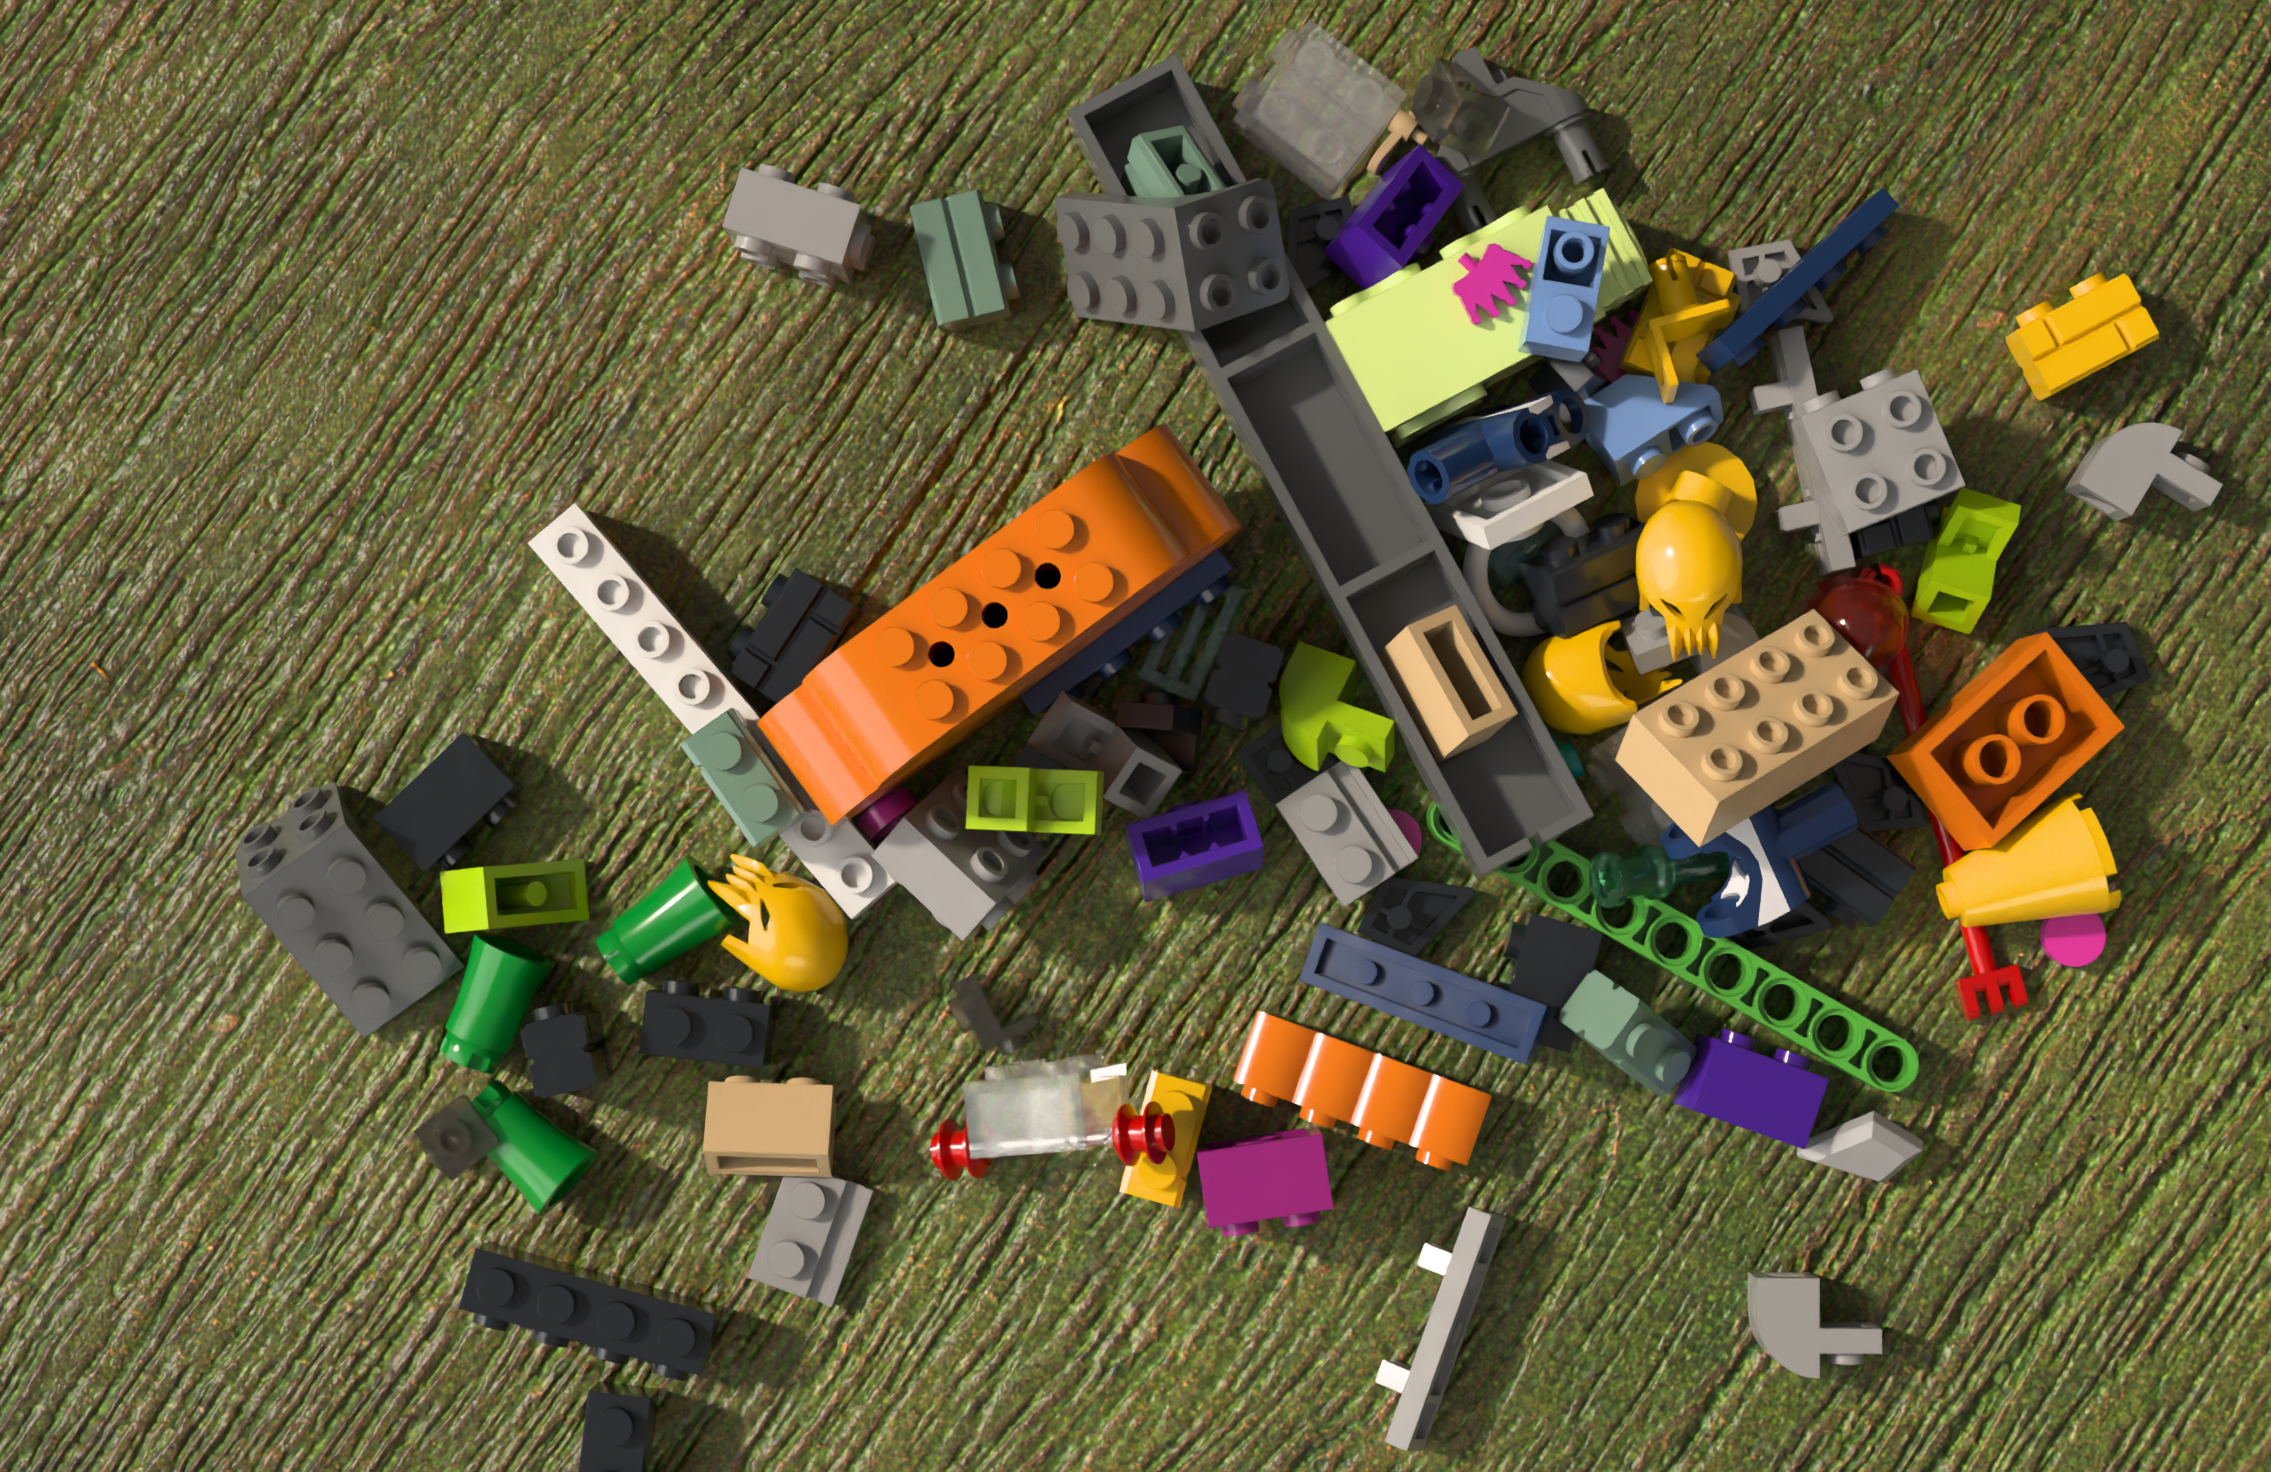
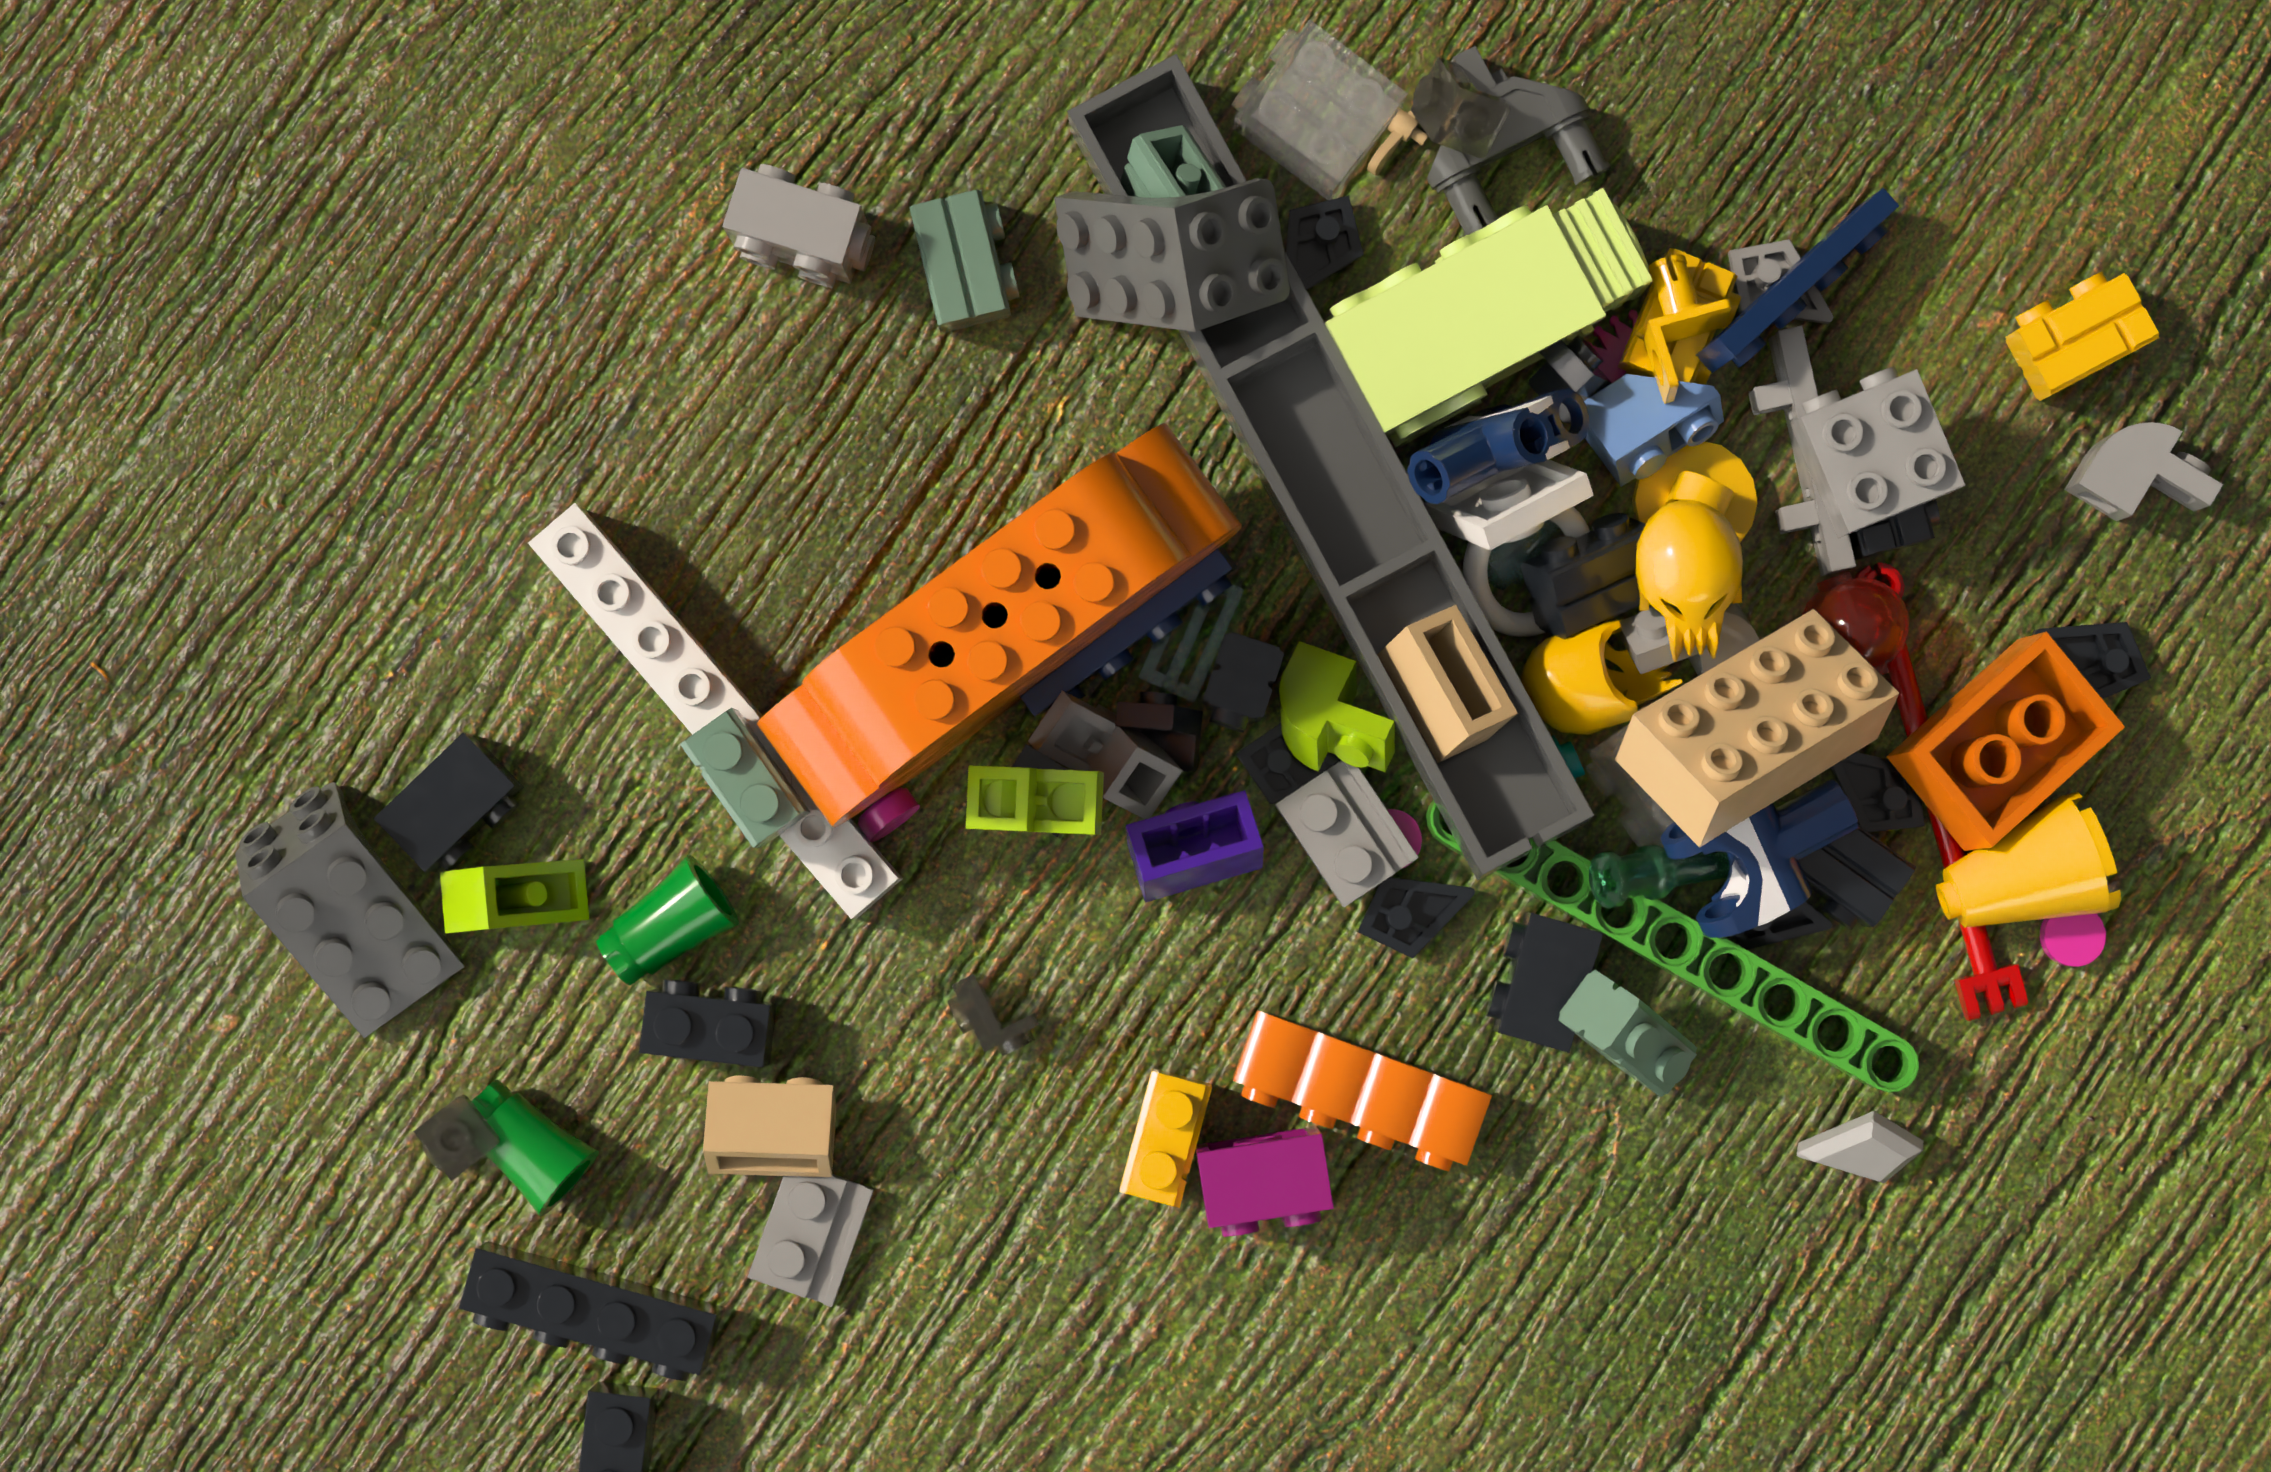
green plant [440,931,556,1074] -> none
black brick [520,999,614,1098] -> none
yellow helmet [707,854,849,993] -> none
black brick [727,568,861,703] -> none
light grey brick [871,768,1048,941] -> none
clear brick [931,1053,1175,1181] -> none
dark blue plate [1299,923,1552,1066] -> none
dark purple brick [1323,144,1464,290] -> none
hinge [1375,1207,1507,1451] -> none
dark pink piece [1451,243,1532,325] -> none
medium blue slope [1518,215,1610,362] -> none
dark purple brick [1673,1028,1829,1150] -> none
light grey brick [1748,1272,1882,1379] -> none
lime brick [1911,487,2021,635] -> none

